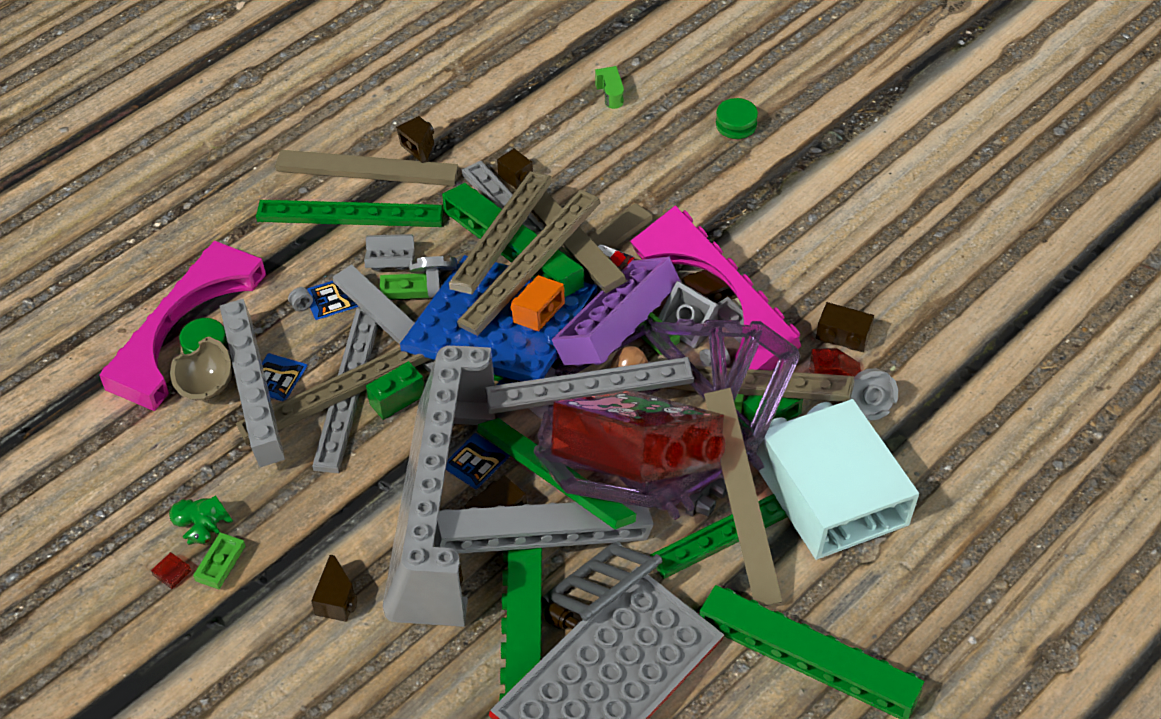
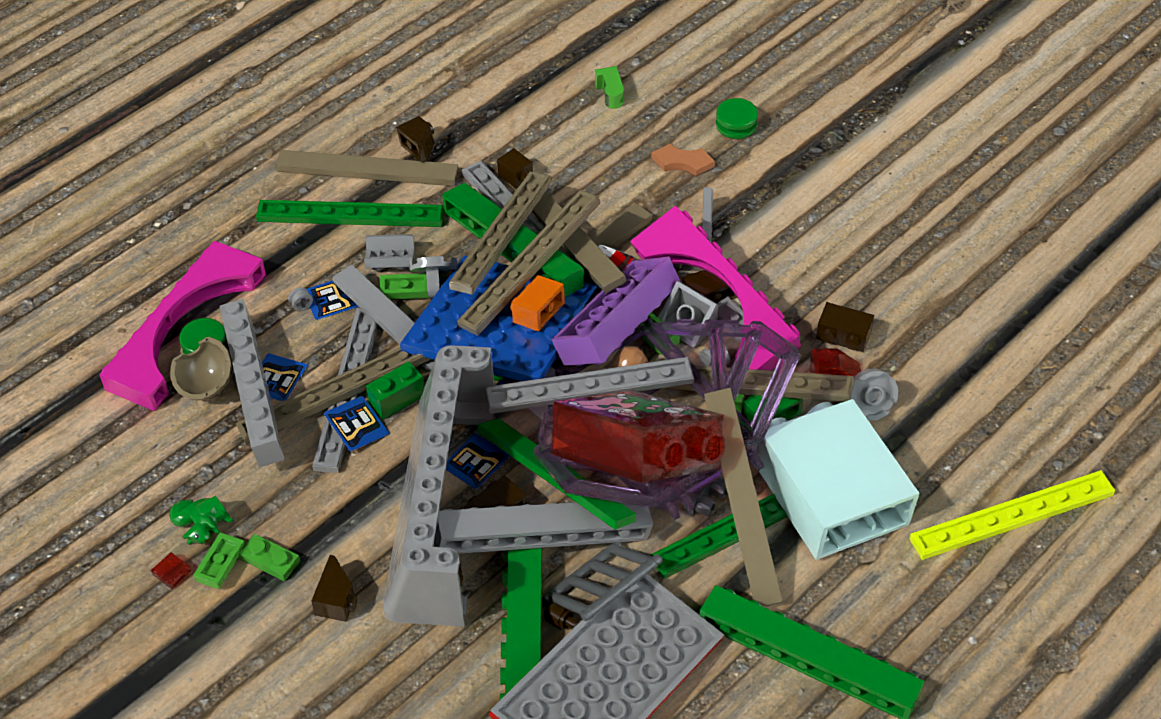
none -> bright green plate [239,534,300,581]
none -> sticker [324,396,389,451]
none -> nougat tile [651,144,715,176]
none -> light grey tile [702,187,713,243]
none -> neon yellow tile [909,470,1115,560]

